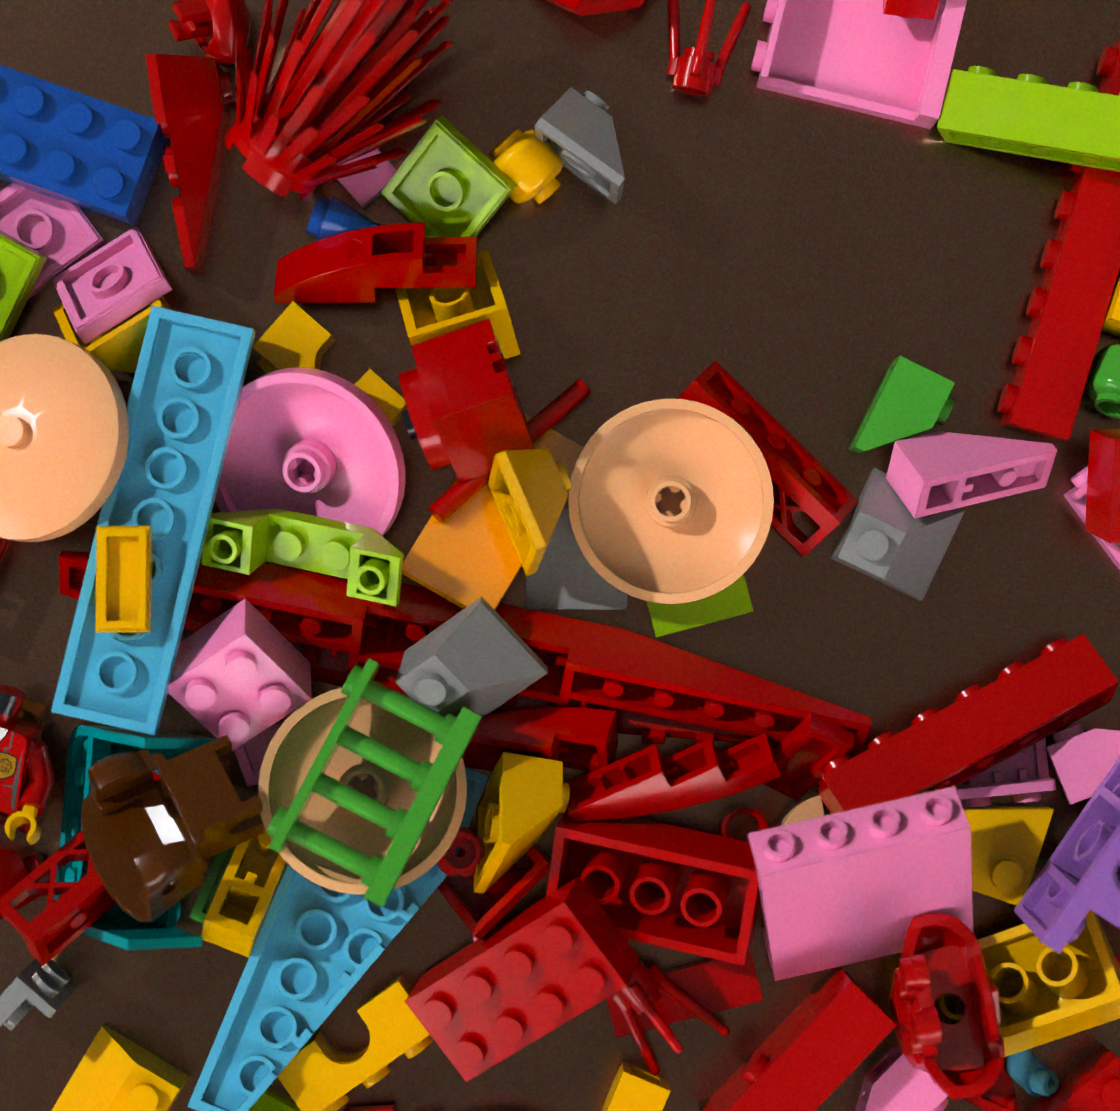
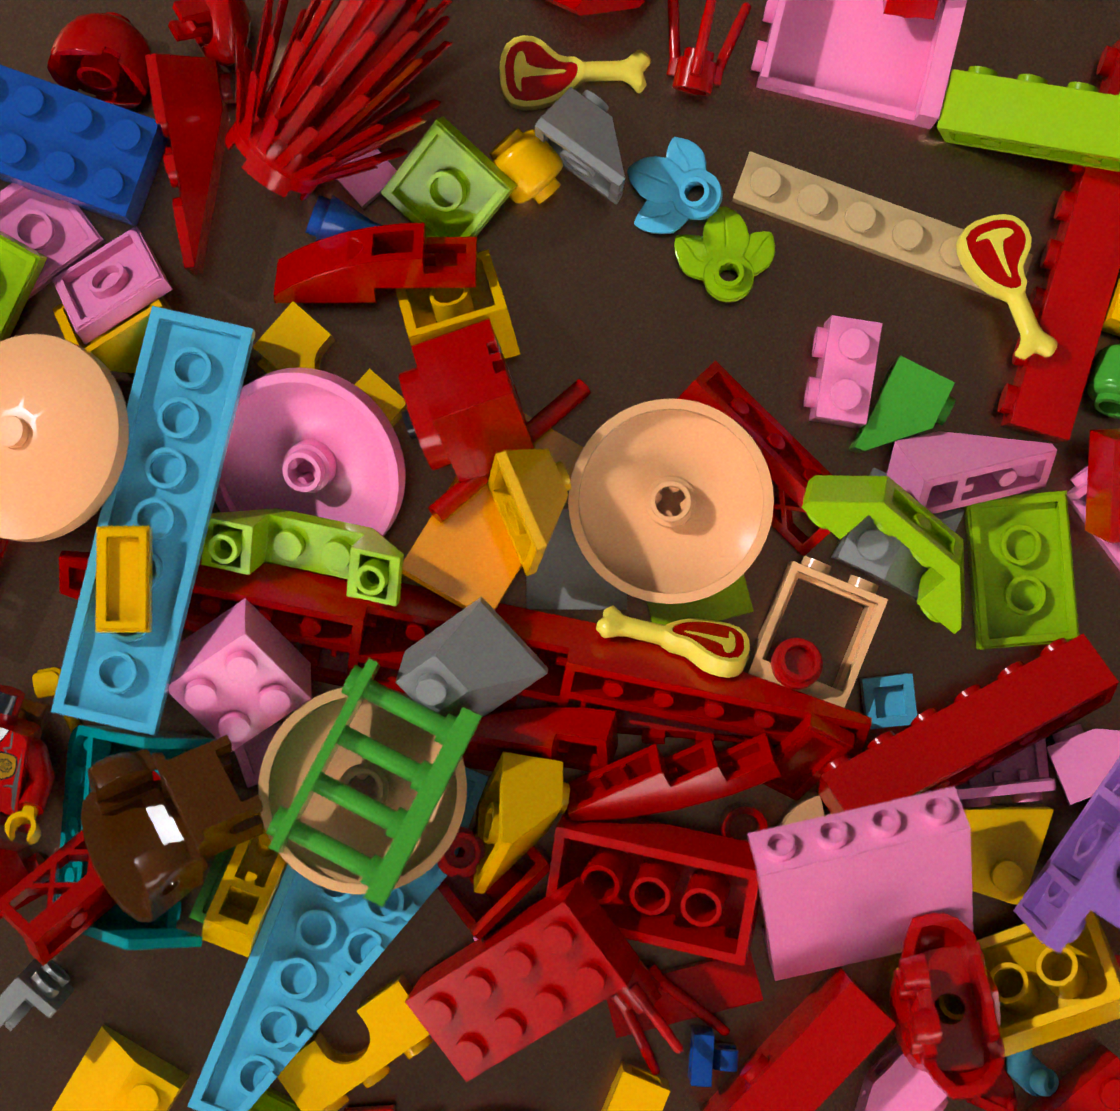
none -> yellow hand [32,667,81,733]
none -> red cylinder [47,12,152,109]
none -> light yellow piece [499,35,651,111]
none -> light yellow piece [596,605,750,678]
none -> medium azure plate [628,137,723,234]
none -> lime plate [674,206,775,303]
none -> blue tile [688,1025,739,1087]
none -> tan plate [731,151,1033,301]
none -> light nougat window [744,556,888,708]
none -> red plate [771,638,823,690]
none -> lime slope [802,475,965,634]
none -> bright pink brick [804,315,882,429]
none -> medium azure plate [859,673,917,729]
none -> light yellow piece [956,214,1058,360]
none -> lime tile [964,490,1079,650]

